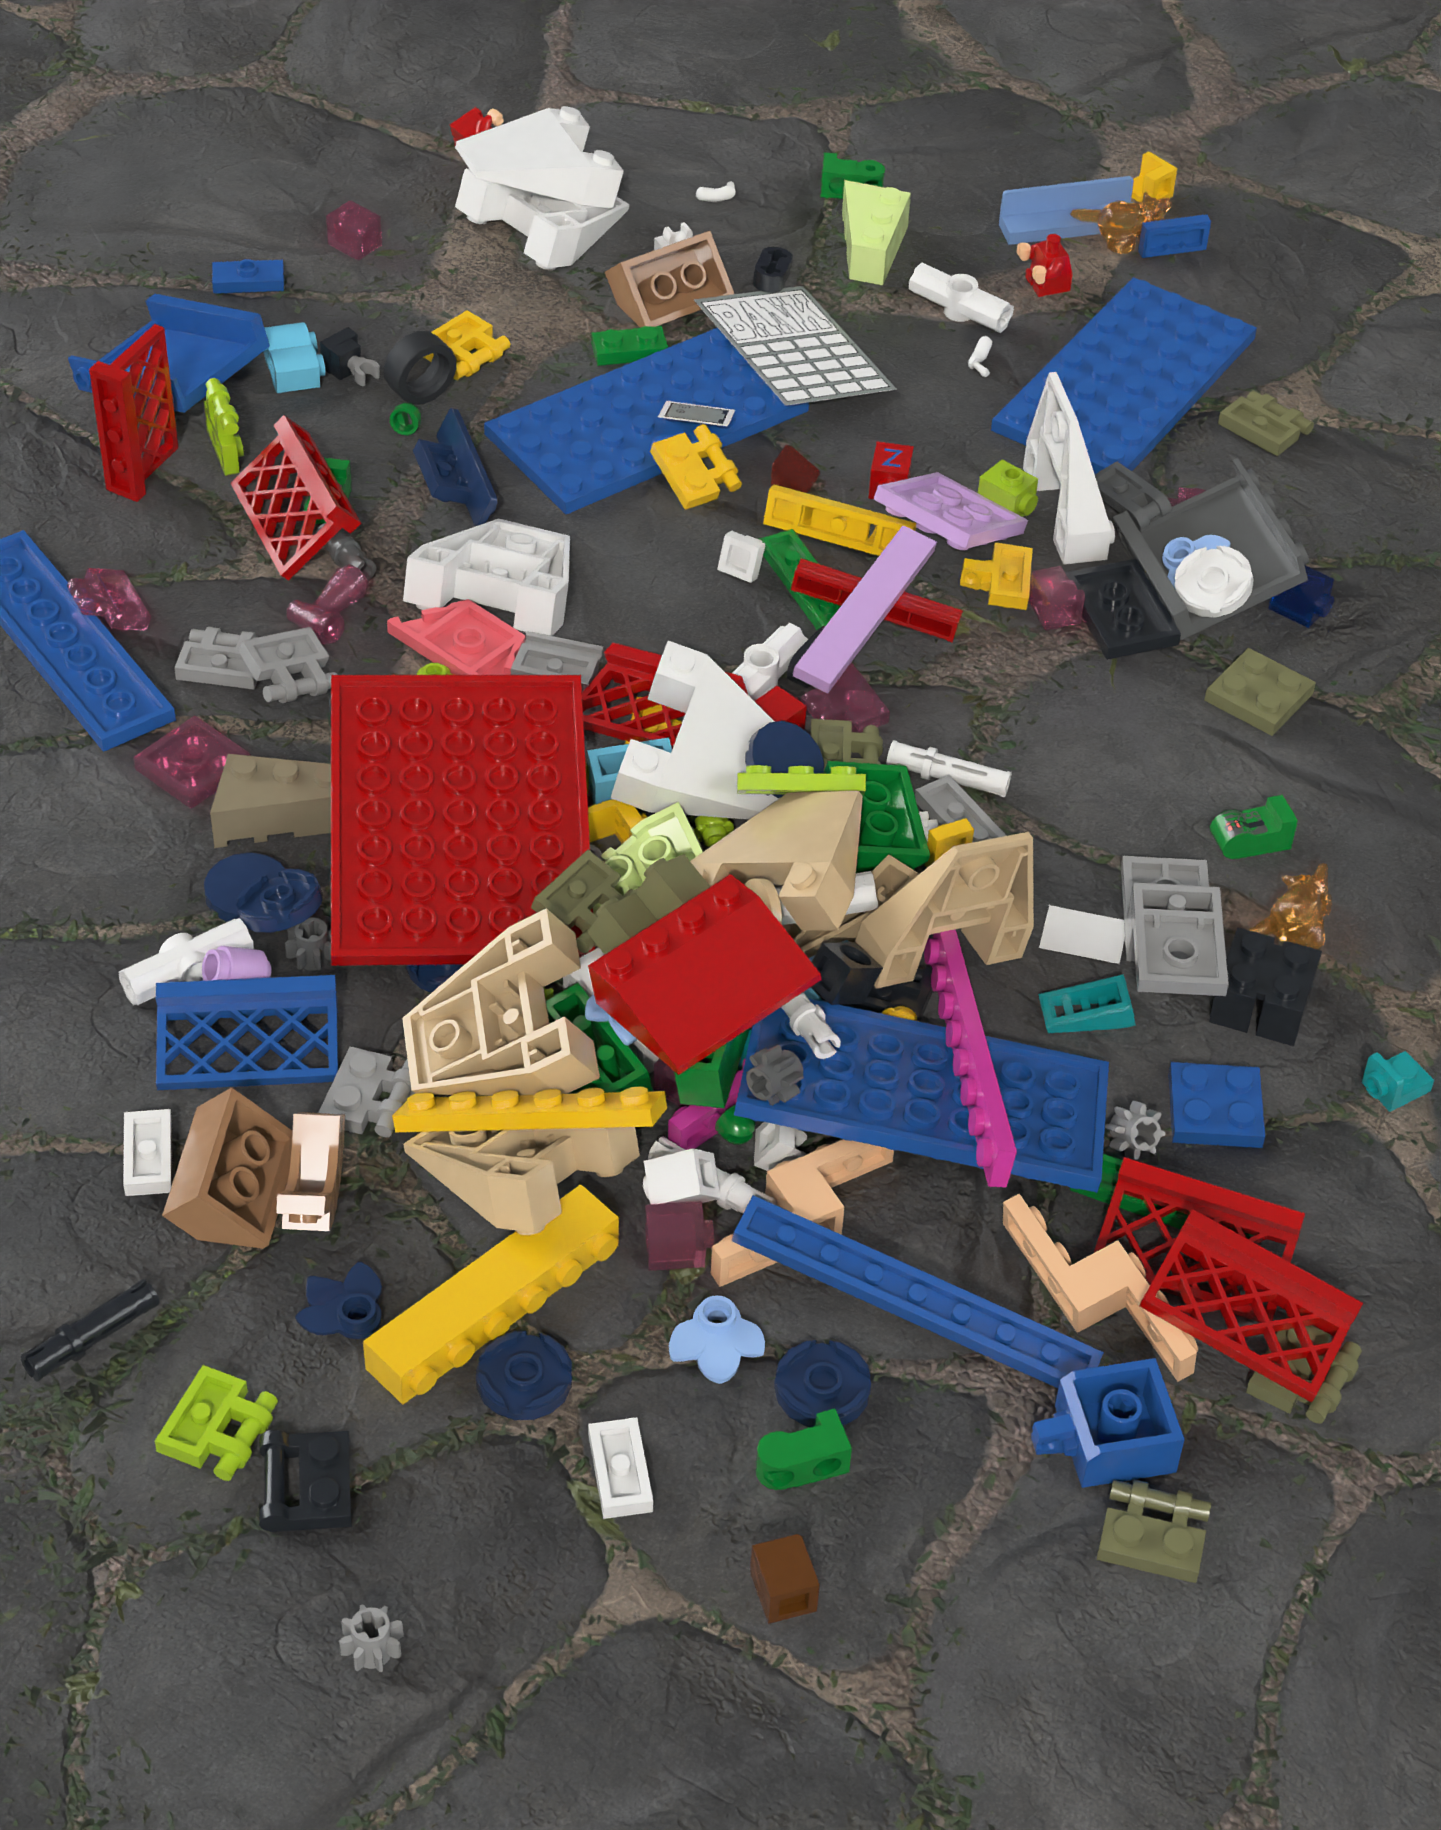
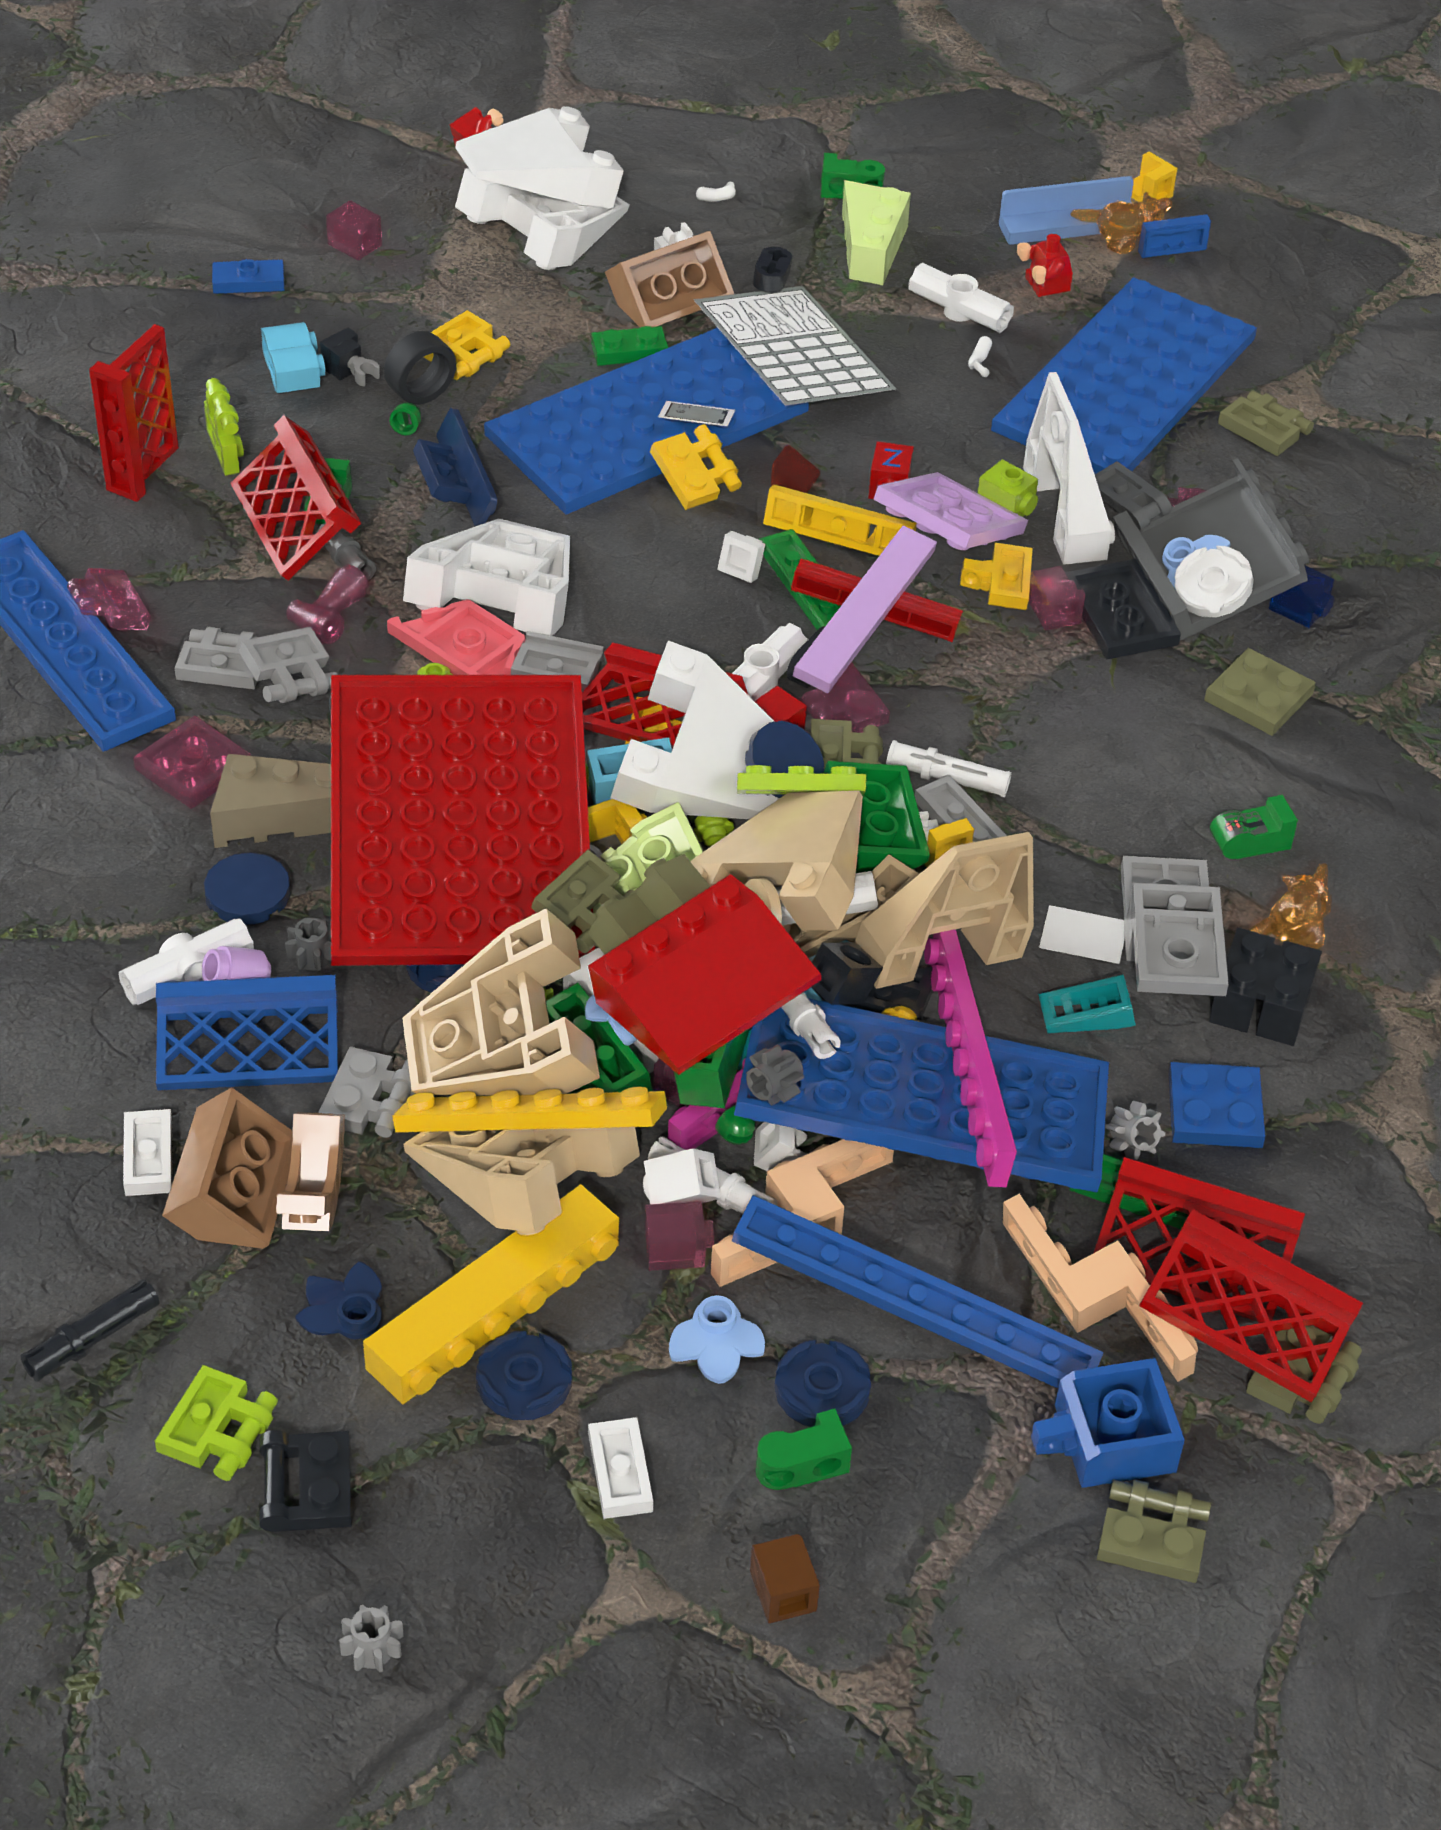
blue panel [68,294,270,413] -> none
dark blue tile [236,869,323,933] -> none
teal bracket [1361,1051,1434,1112] -> none

